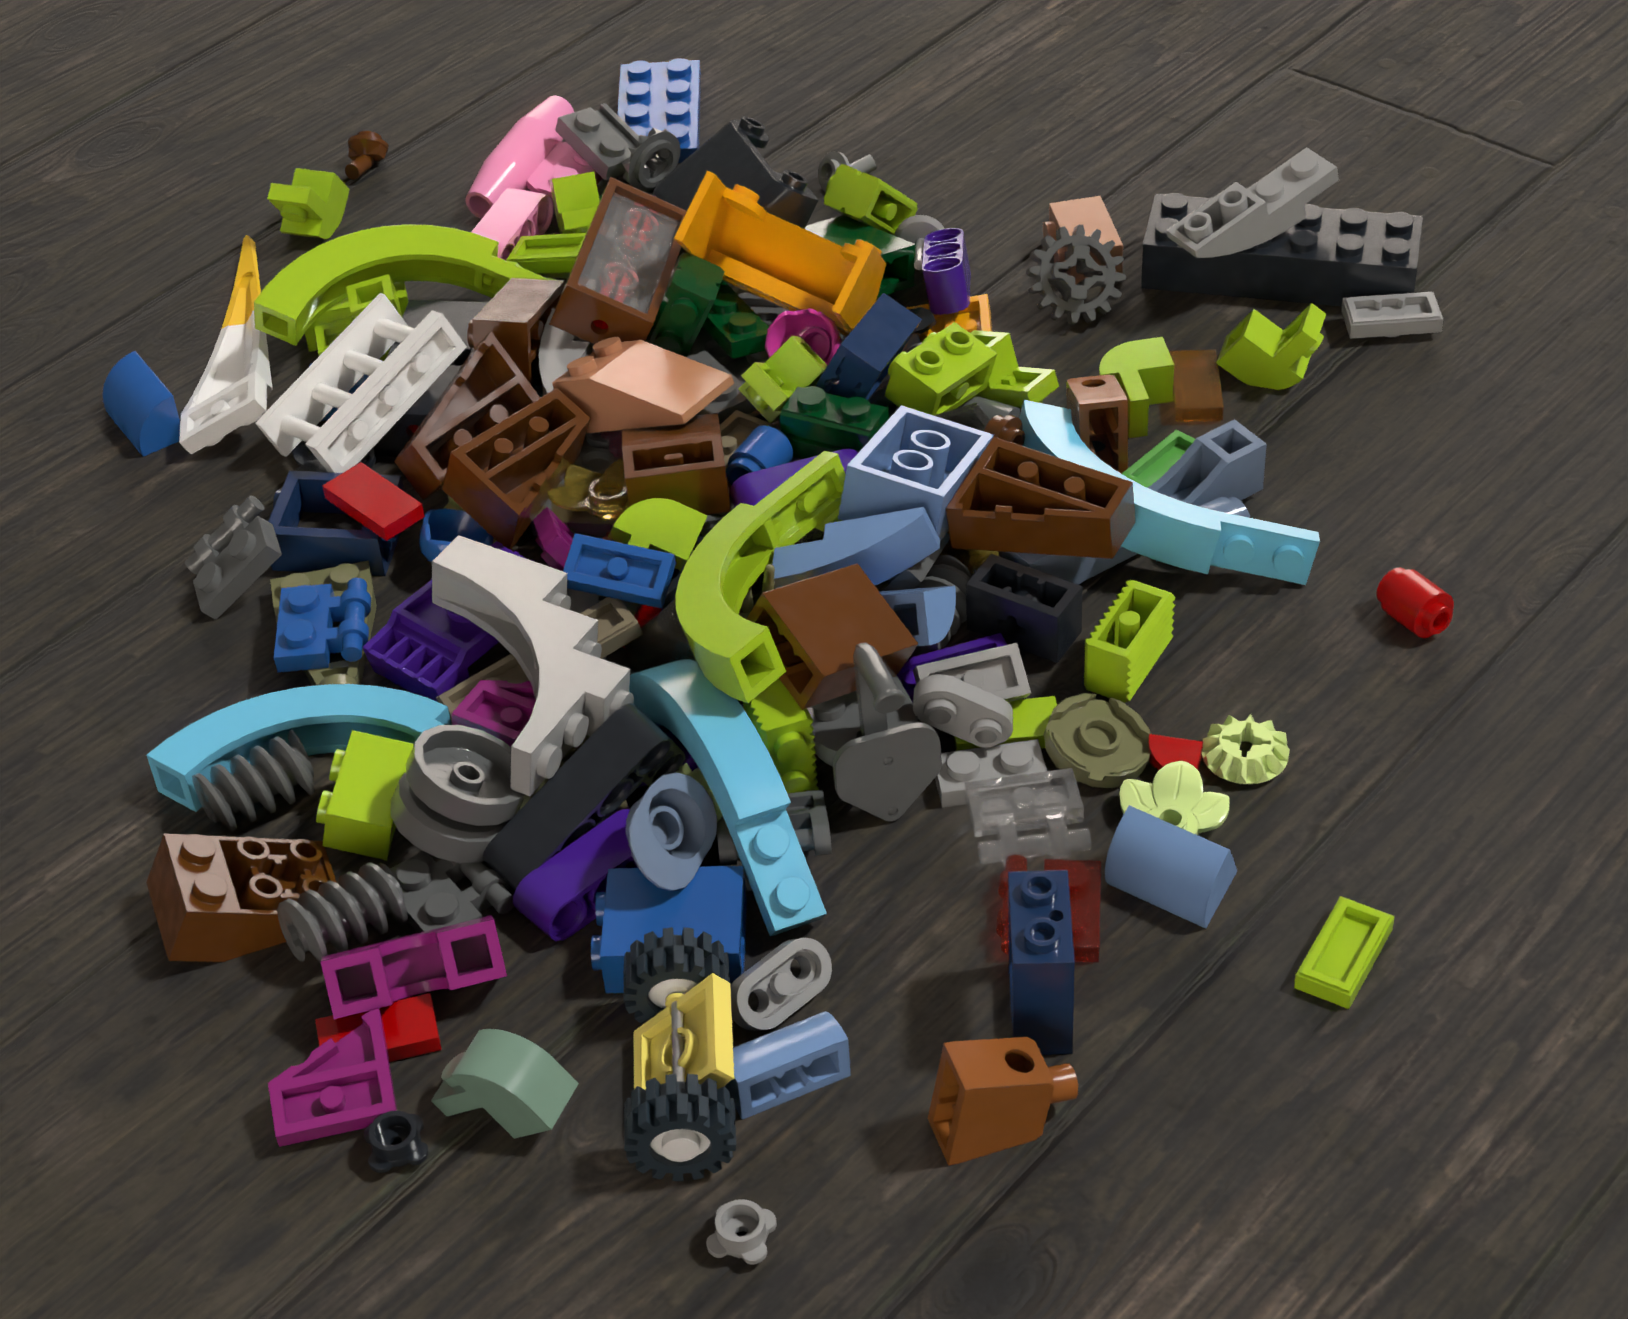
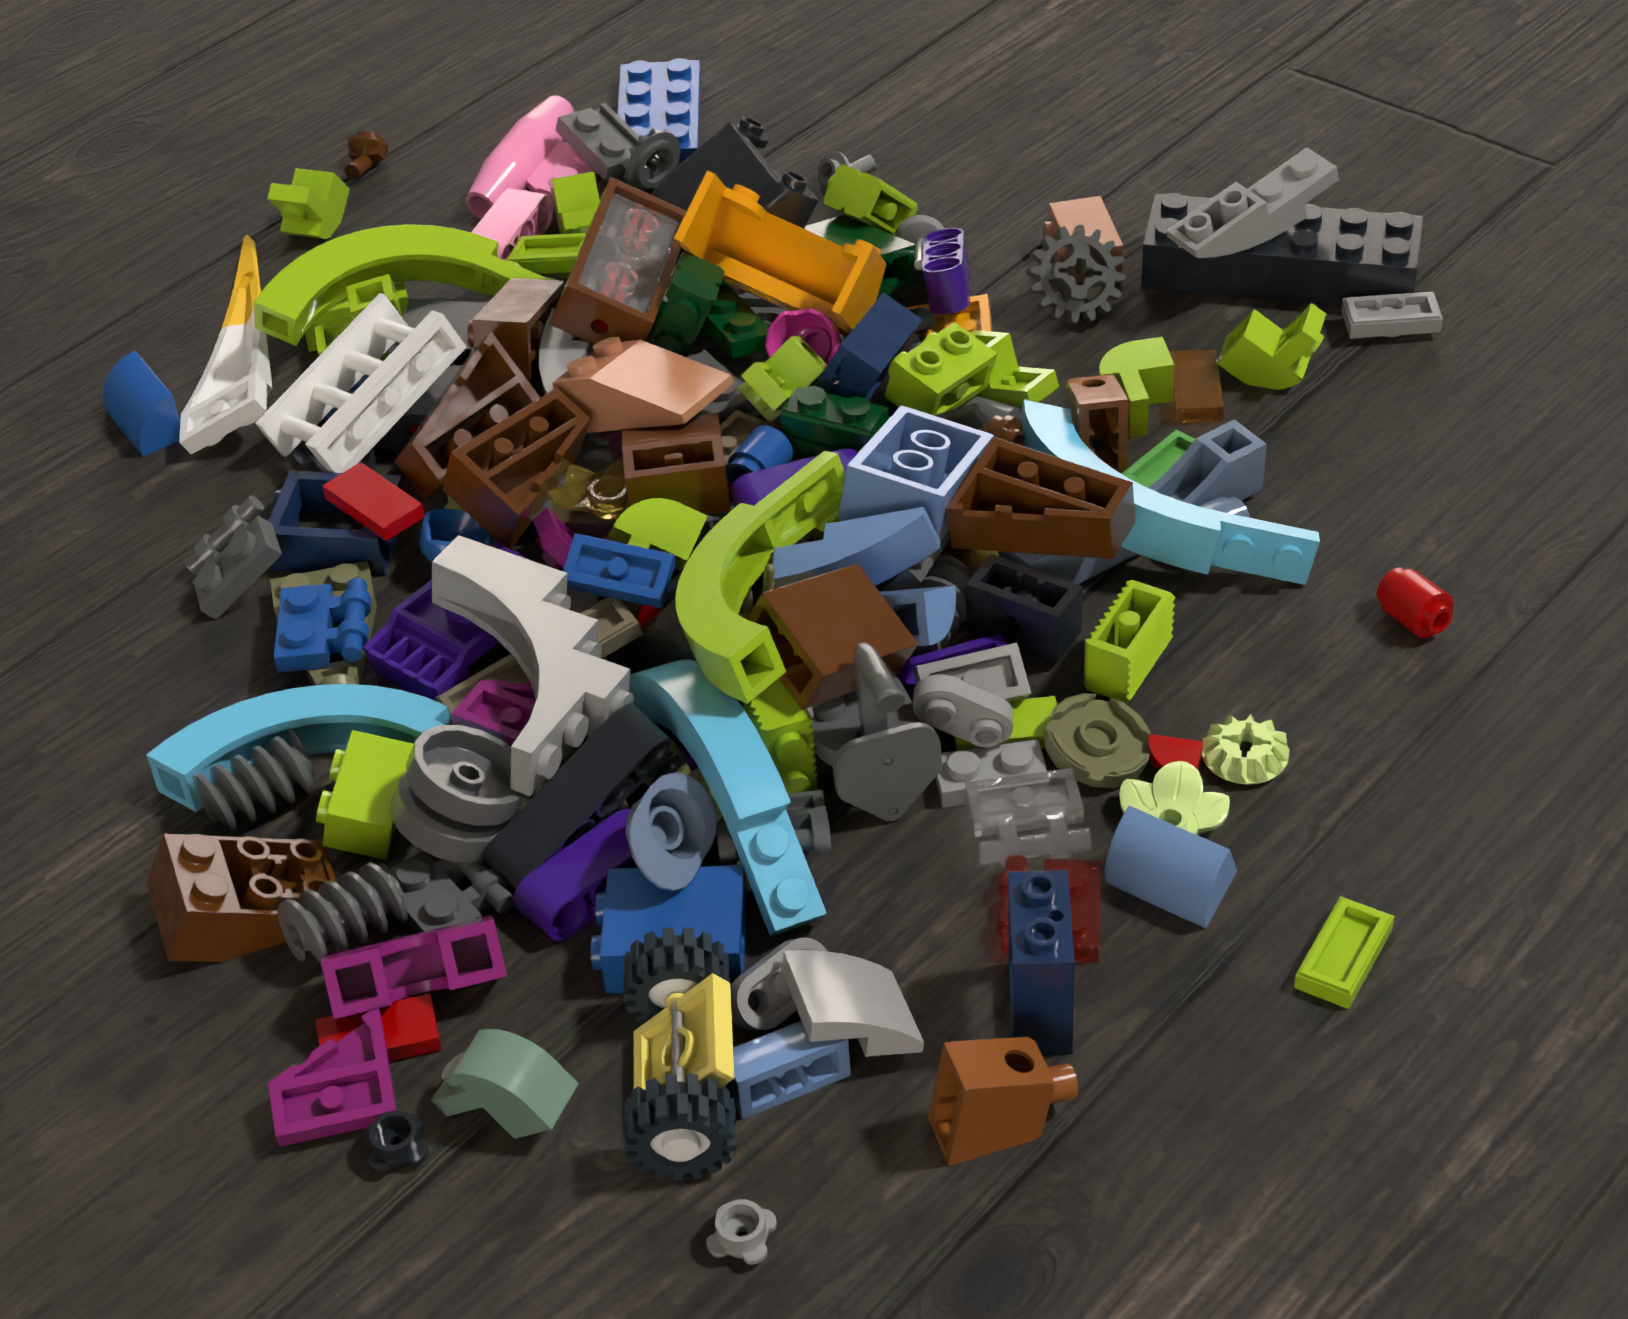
none -> light grey slope [781,950,924,1057]

